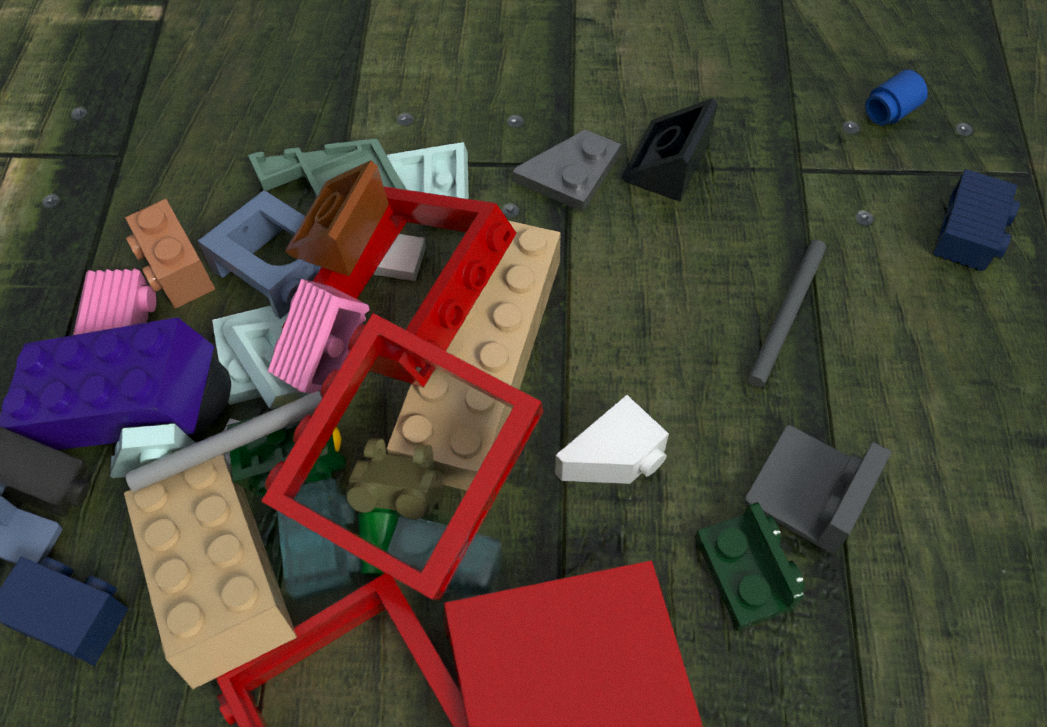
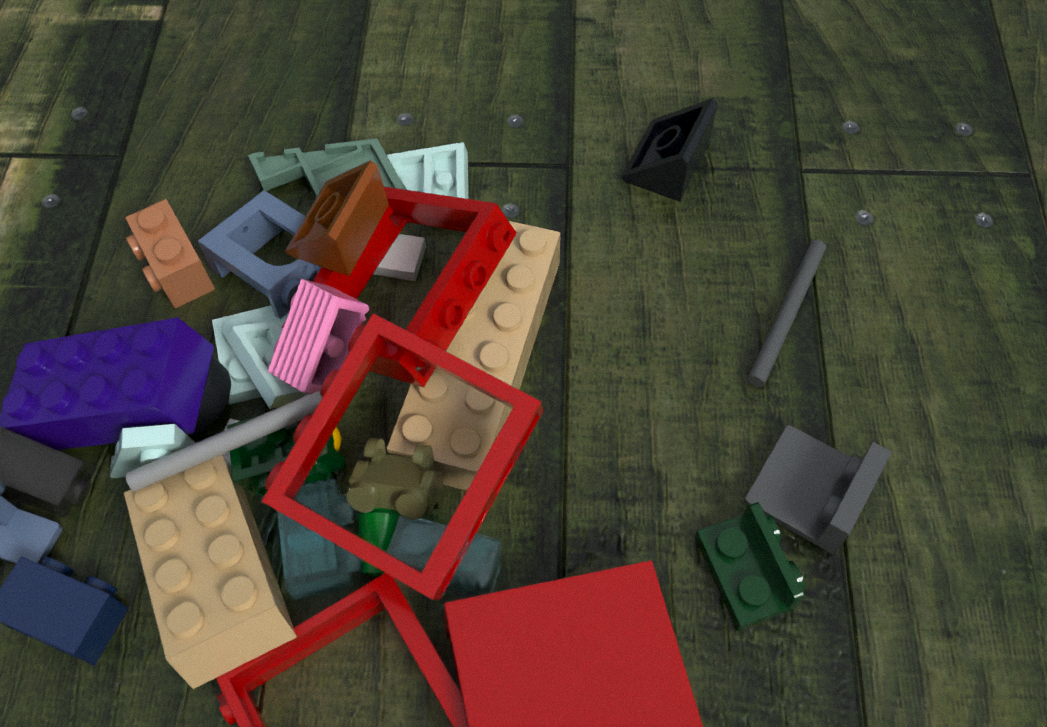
bright pink brick [73,269,156,335] -> none
flat silver wing [513,130,621,212] -> none
white slope [555,395,669,484] -> none
blue brick [865,69,928,125] -> none
dark blue brick [933,169,1020,271] -> none

